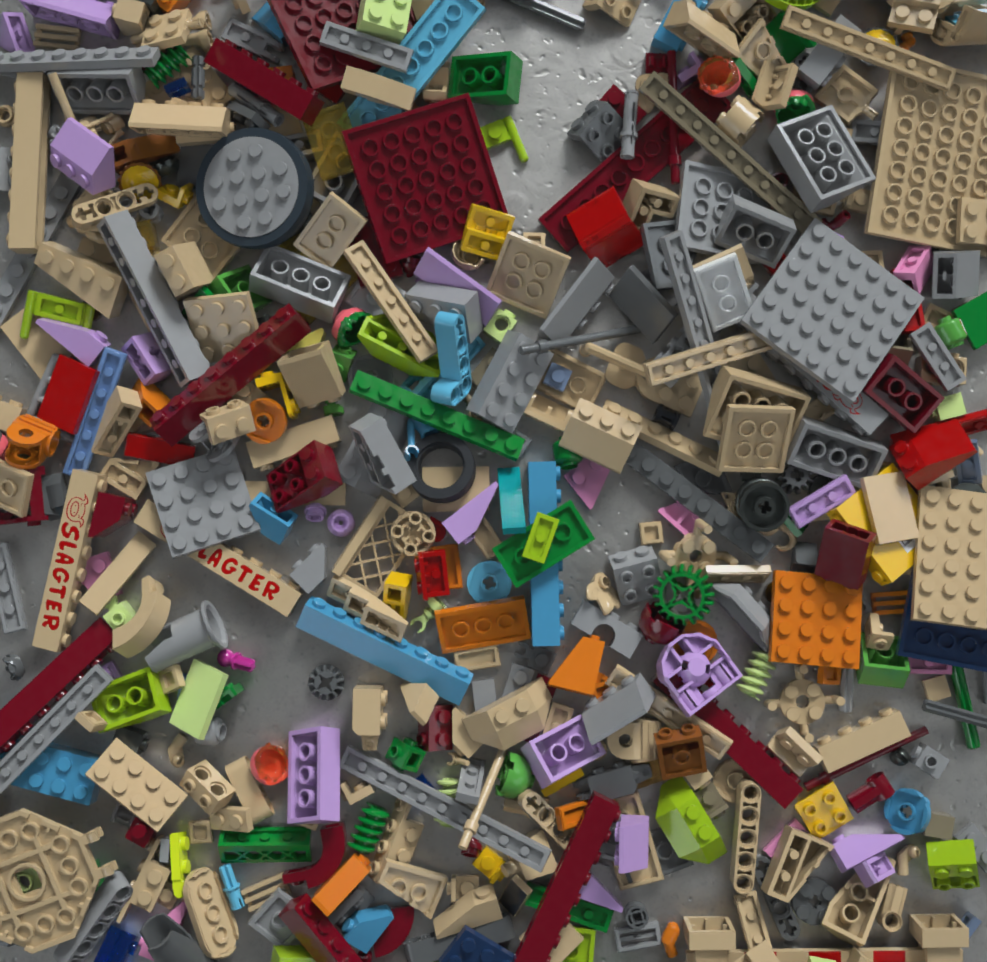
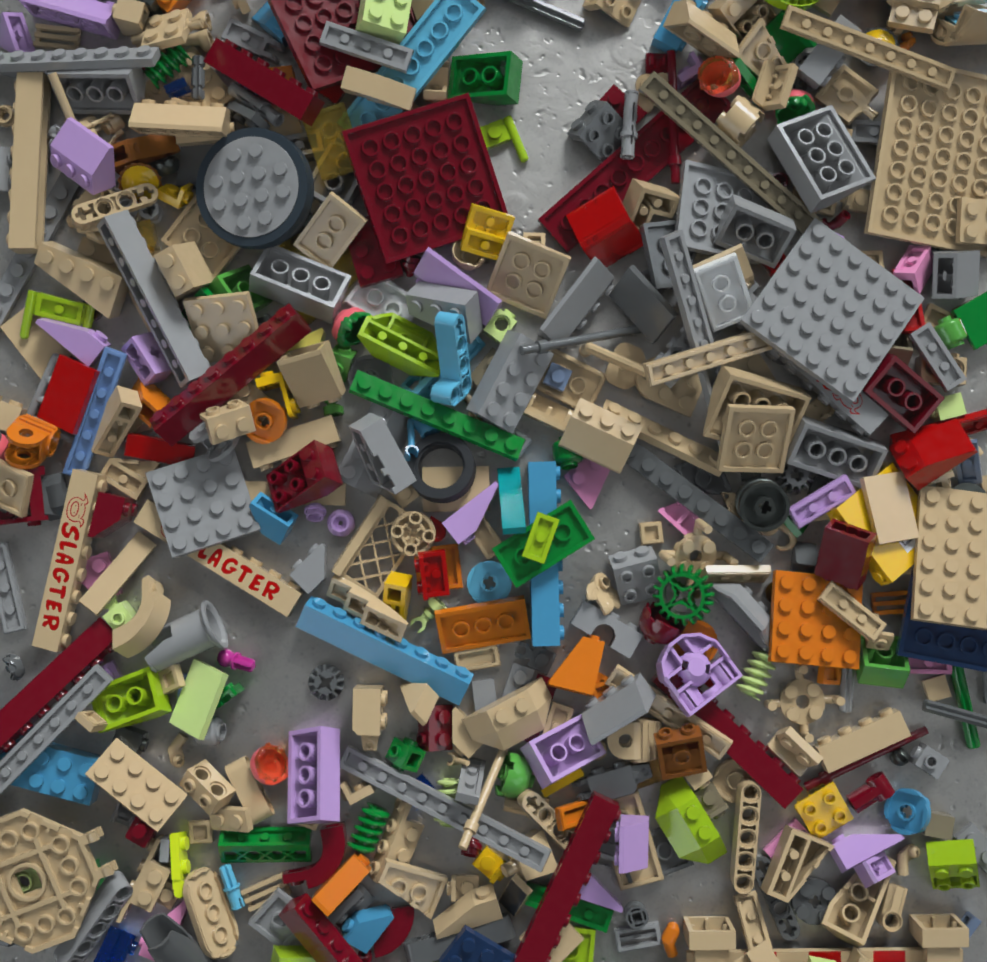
tan plate [343,240,438,364] -> none
black bush [652,403,681,431] -> none
none -> tan tile [817,581,887,643]

